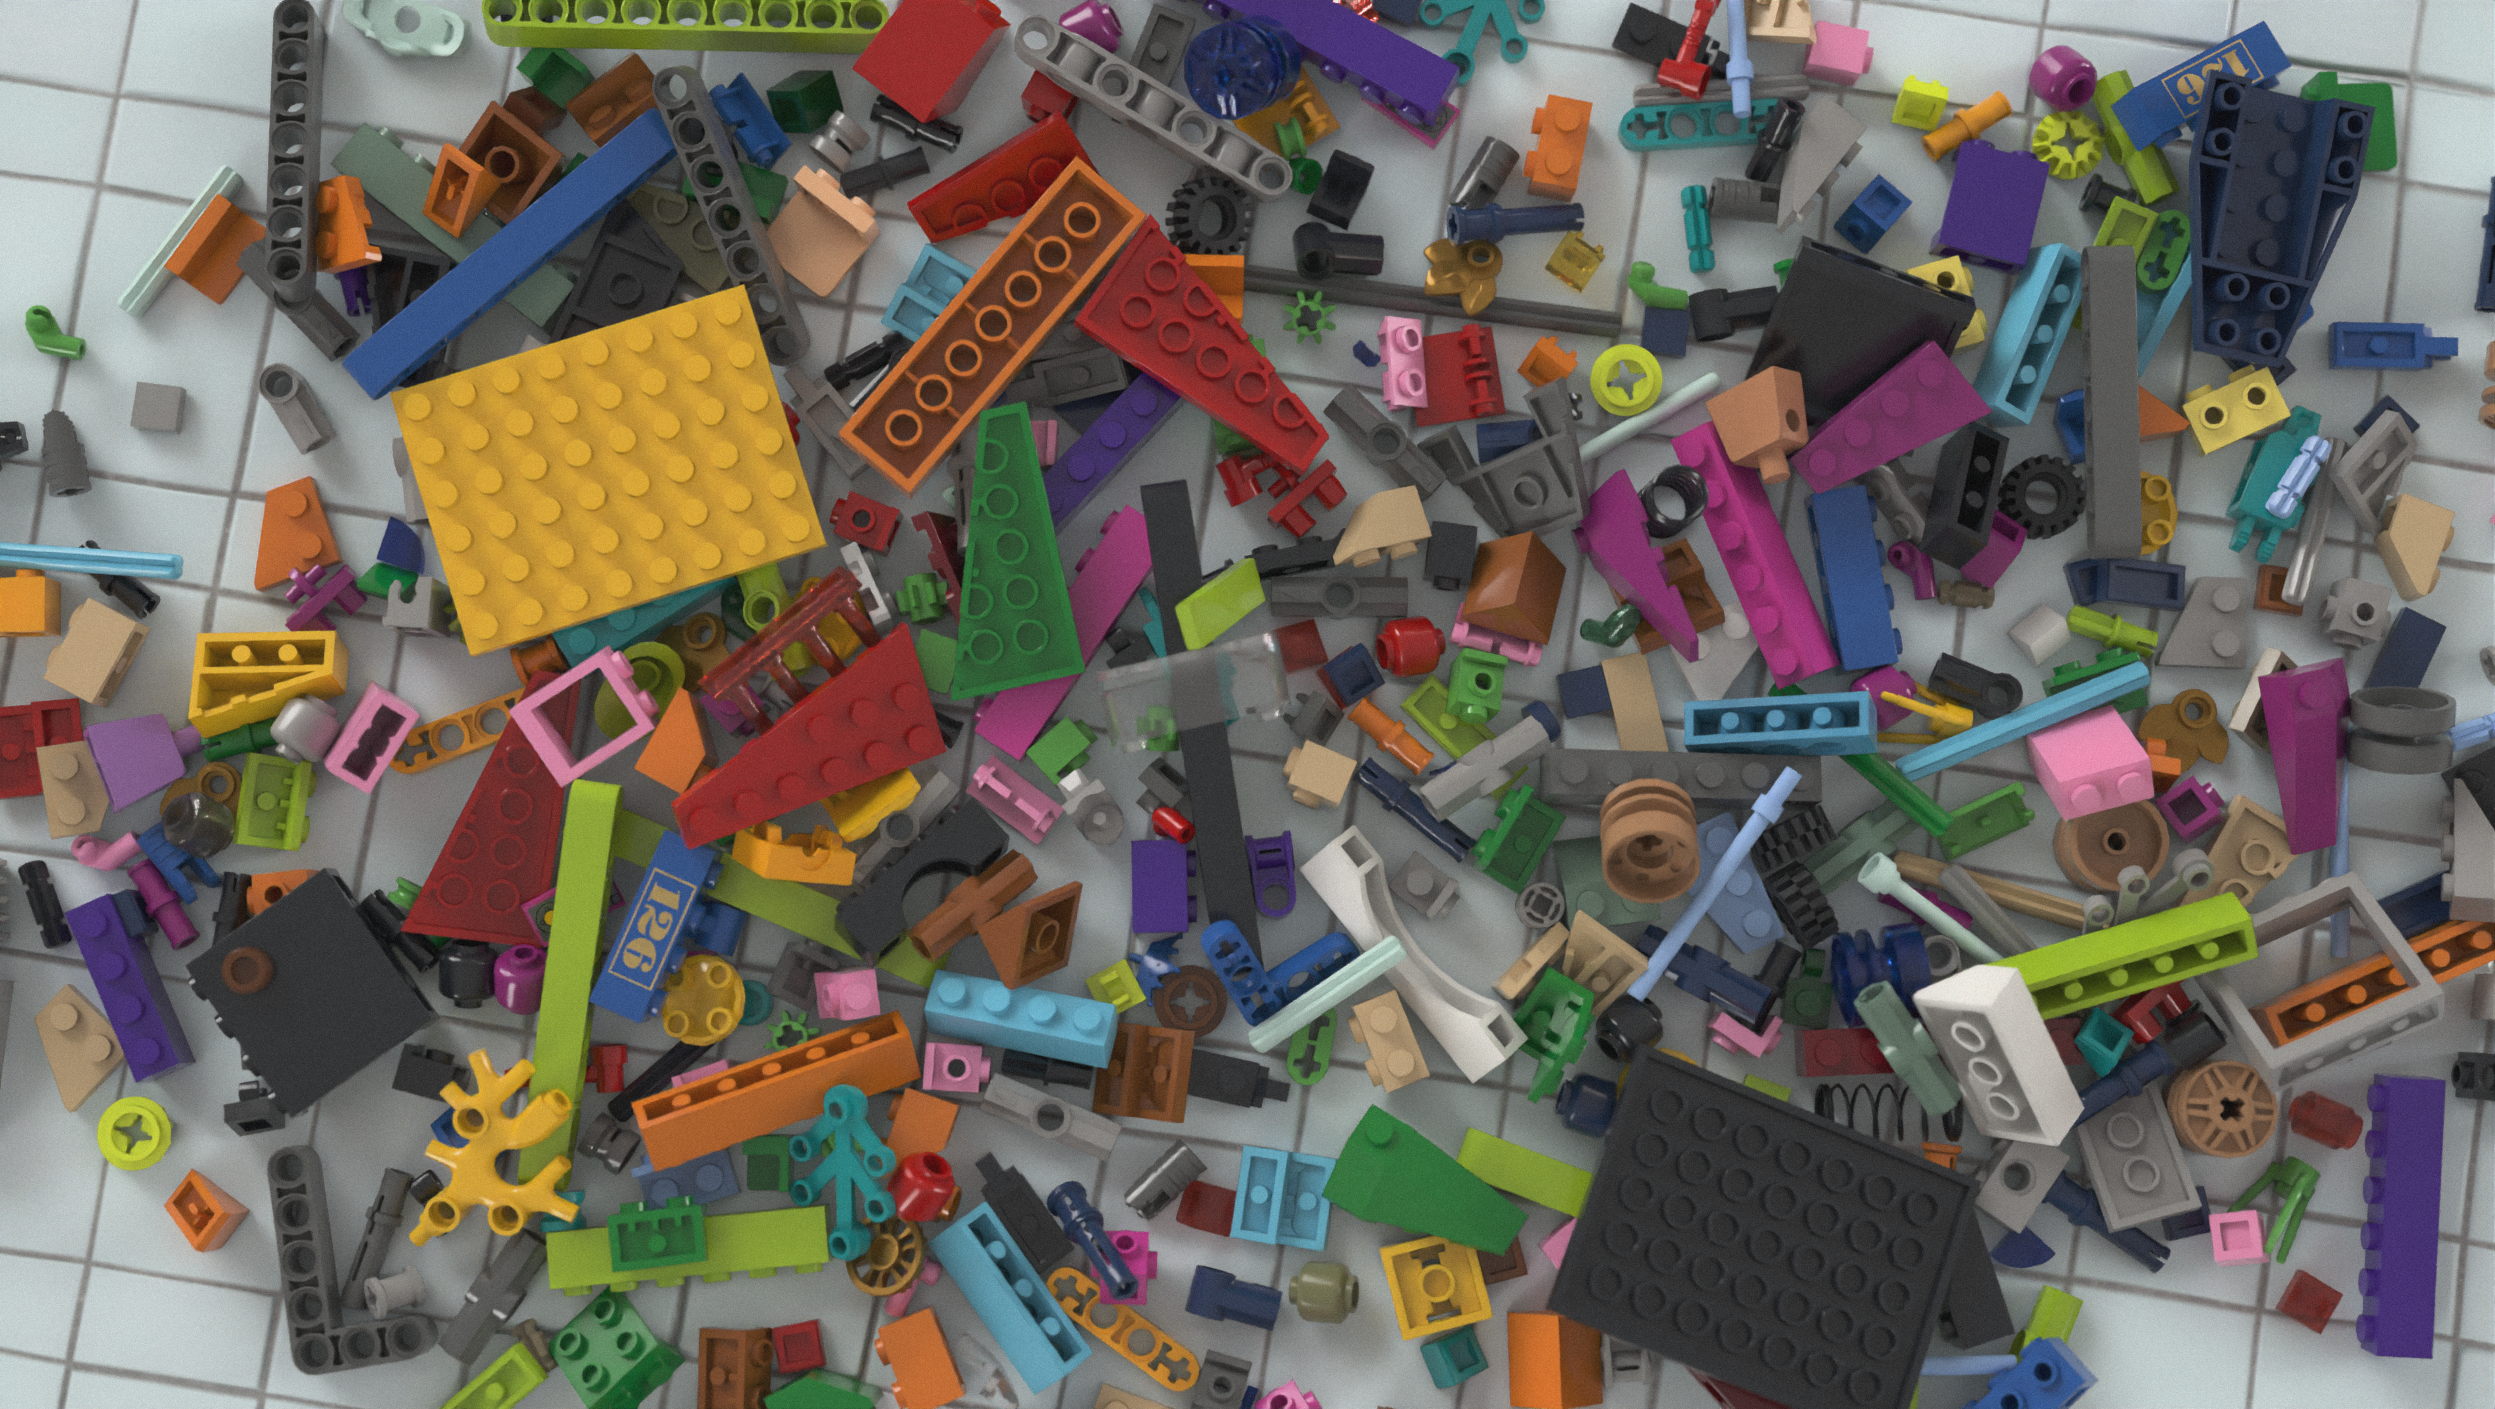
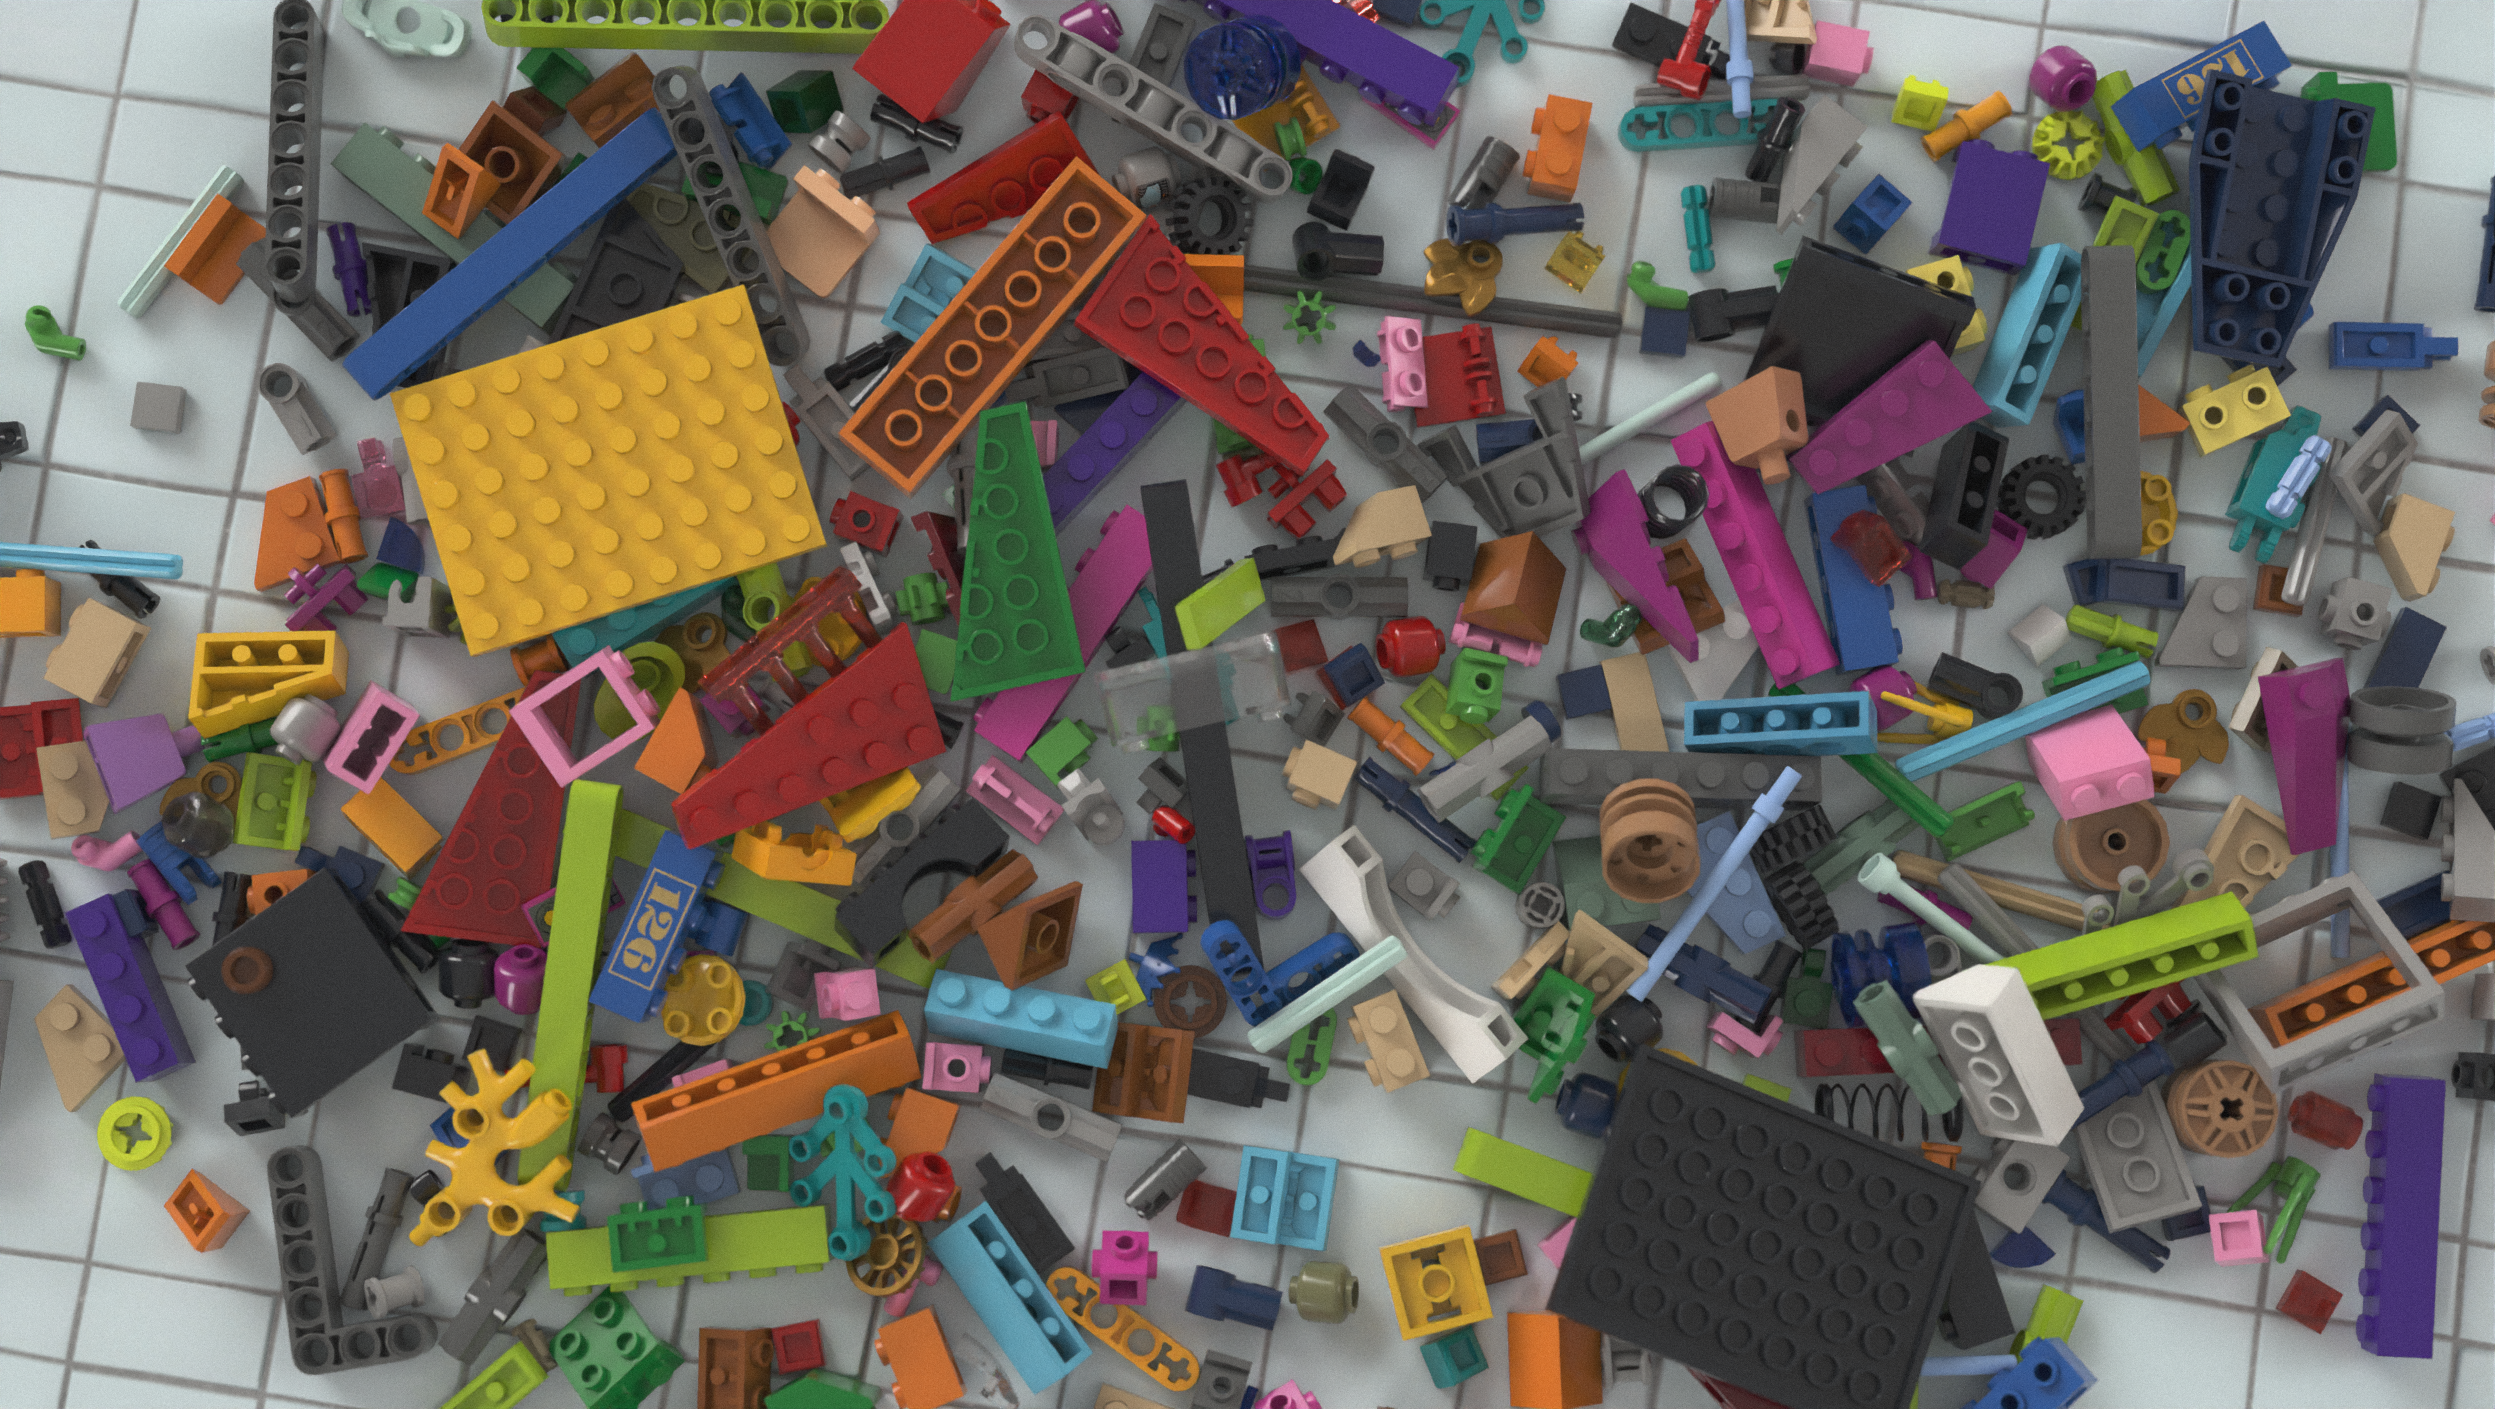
dark grey hinge [41,409,92,497] -> none
orange wing [315,175,382,274] -> none
dark blue pin [1047,1181,1139,1301] -> none
green wedge [1322,1104,1528,1256] -> none
neon yellow gear [1590,344,1663,416] -> none
teal slope [2074,1006,2135,1078] -> none
magenta brick [2154,775,2225,845] -> none
none -> dark blue plate [294,846,385,904]
none -> orange pin [319,469,369,564]
none -> light orange hinge [340,777,444,881]
none -> clear pink plate [351,437,406,521]
none -> black tile [461,1015,522,1073]
none -> light grey head [1112,146,1182,211]
none -> black hinge [1769,42,1805,75]
none -> clear red bracket [1830,510,1912,587]
none -> black tile [2380,781,2442,840]

